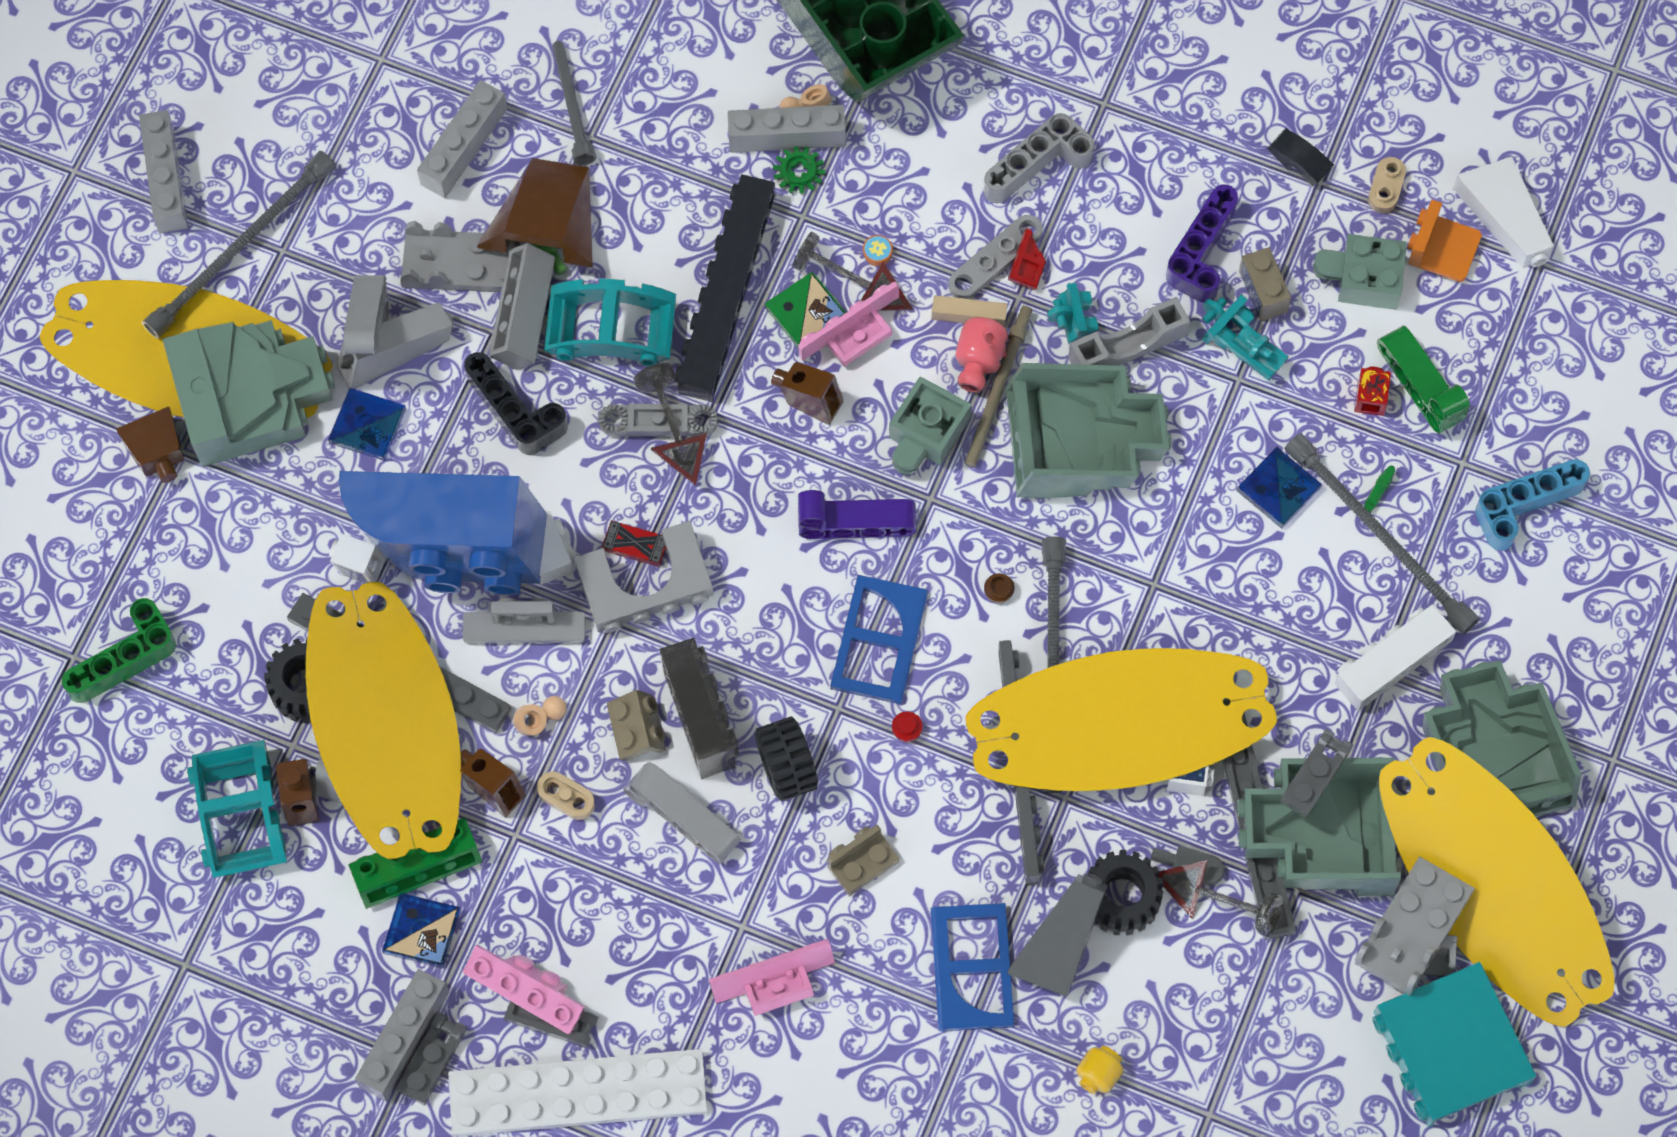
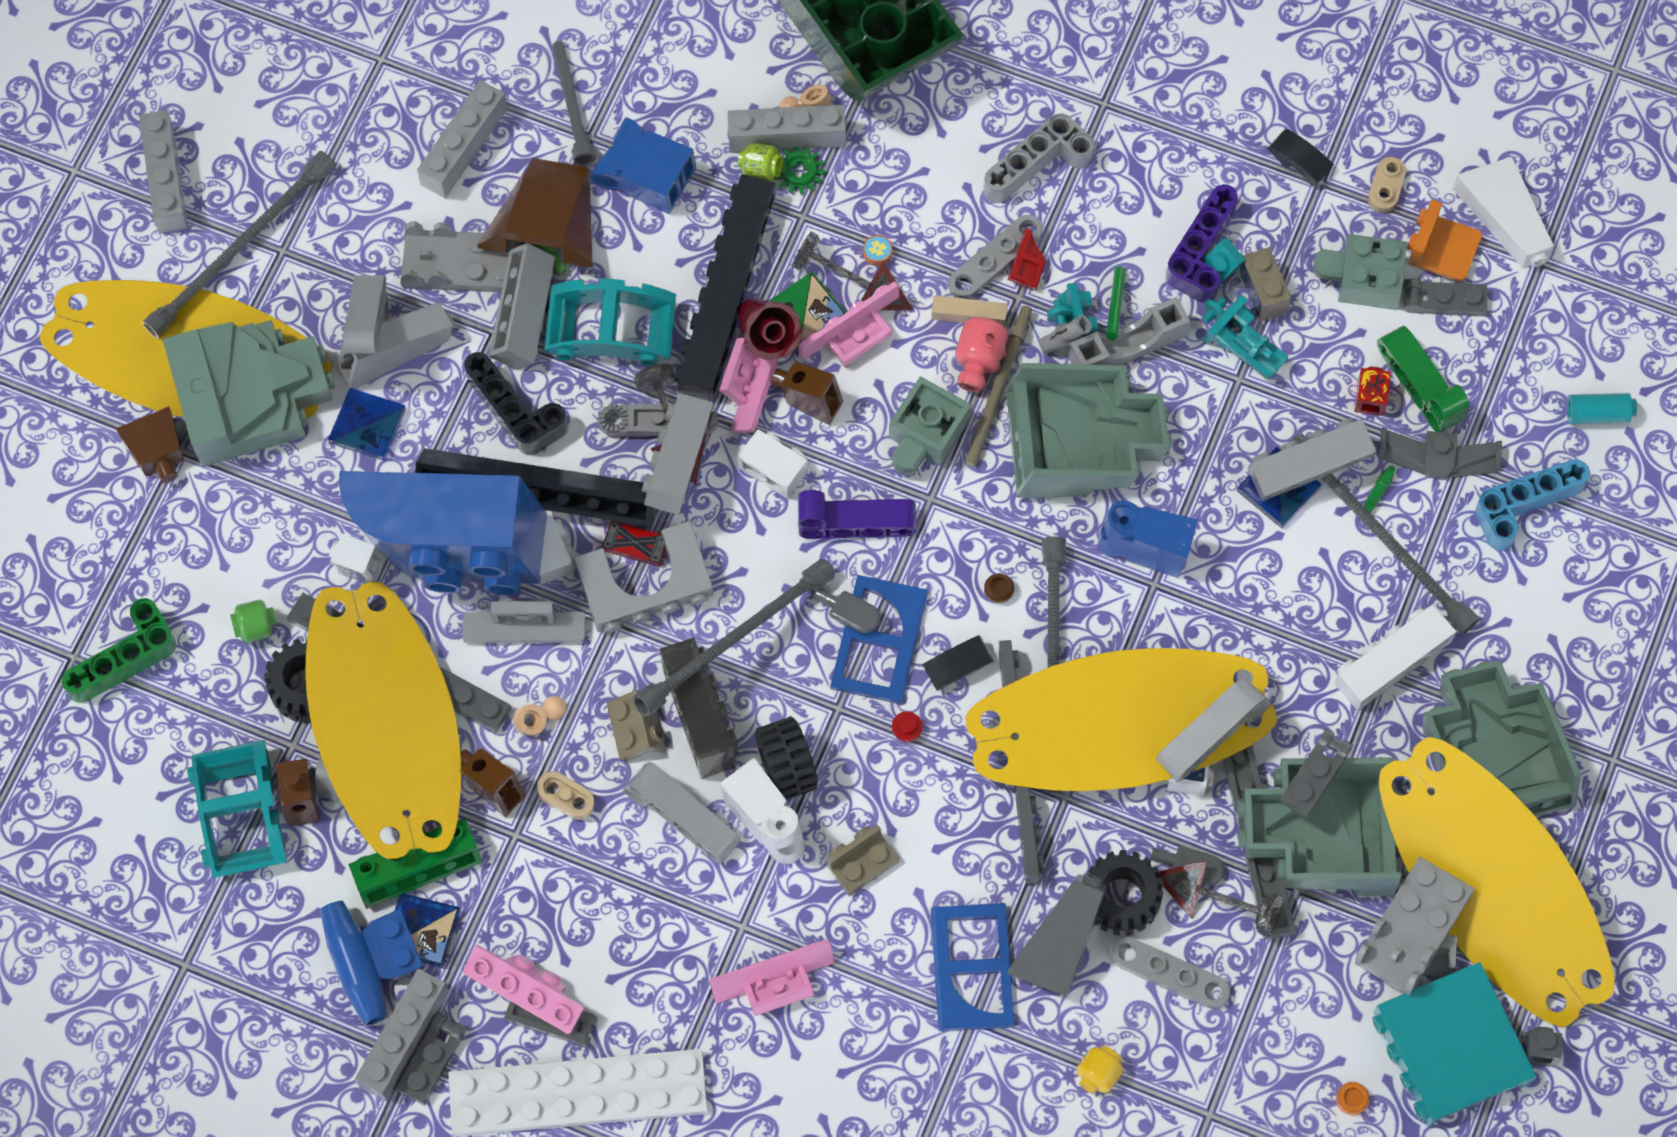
none -> bright green head [230,600,277,643]
none -> blue plate [320,900,424,1026]
none -> black brick [415,448,658,527]
none -> blue piece [590,117,697,215]
none -> dark grey hose [632,559,835,716]
none -> light grey brick [641,393,713,515]
none -> bright pink bracket [719,338,779,434]
none -> white piece [719,758,805,864]
none -> white brick [737,429,808,499]
none -> lime head [738,142,783,181]
none -> dark red cone [738,298,802,360]
none -> dark grey piece [814,589,880,634]
none -> black slope [922,635,994,691]
none -> light grey pin [1039,316,1091,355]
none -> blue piece [1098,500,1198,578]
none -> green bar [1106,266,1126,340]
none -> light grey plate [1111,937,1230,1009]
none -> light grey beam [1156,677,1271,782]
none -> teal bracket [1202,237,1246,283]
none -> light grey brick [1248,418,1376,501]
none -> orange tile [1336,1082,1369,1116]
none -> dark grey plate [1378,427,1502,480]
none -> dark grey plate [1404,278,1487,317]
none -> dark grey brick [1524,1027,1562,1067]
none -> teal brick [1567,393,1637,424]

